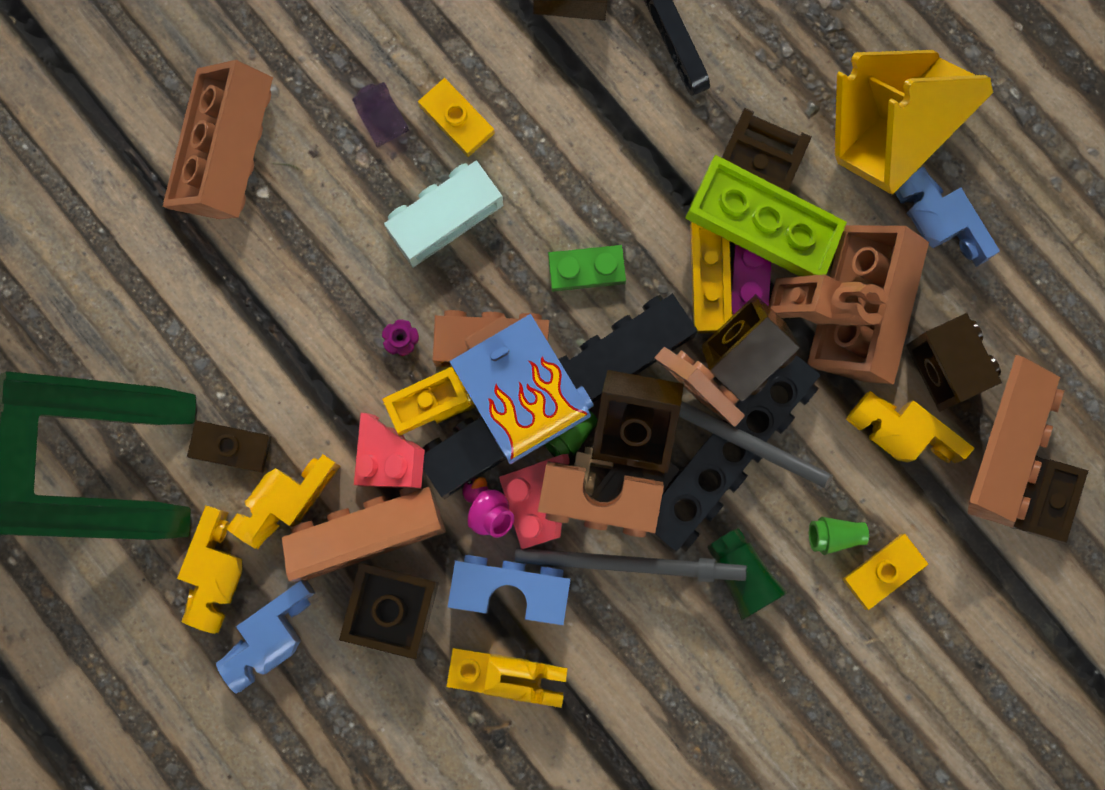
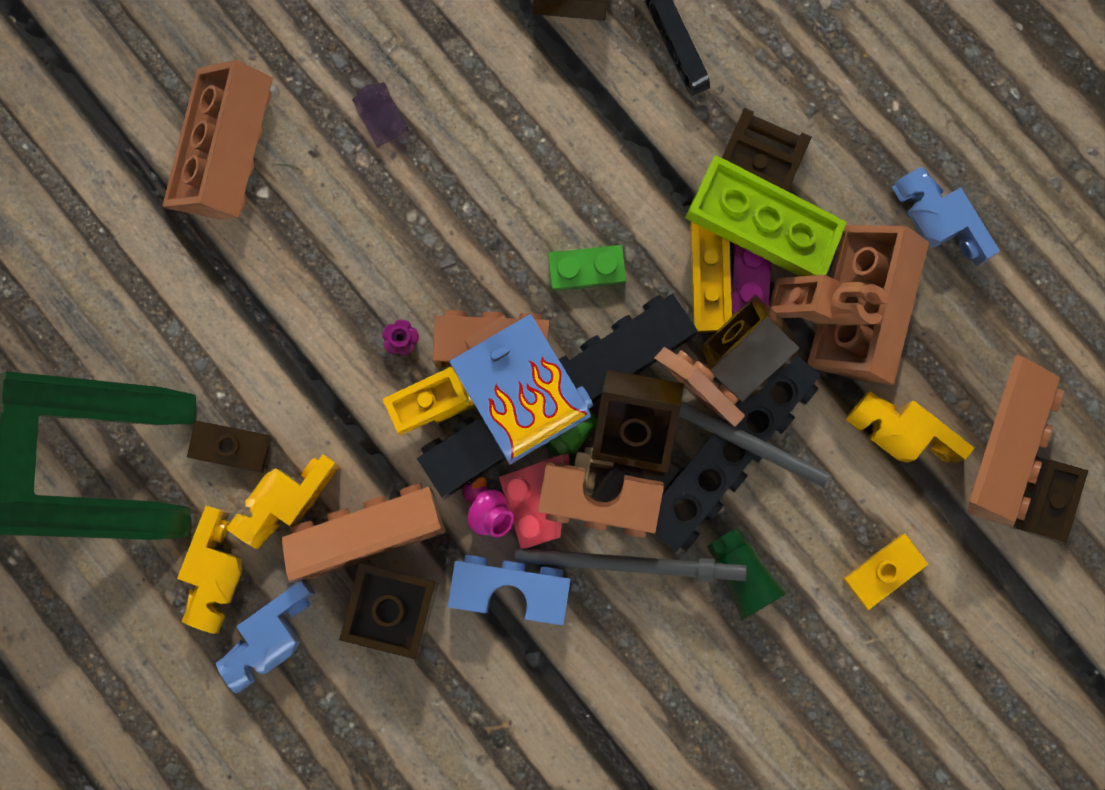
coral wing [354,413,425,488] -> none
light aqua brick [384,160,503,268] -> none
yellow plate [418,78,495,157] -> none
yellow plate [446,648,568,708] -> none
bright green cone [808,517,869,555] -> none
yellow ladder [835,50,993,195] -> none
dark brown brick [906,313,1002,412] -> none

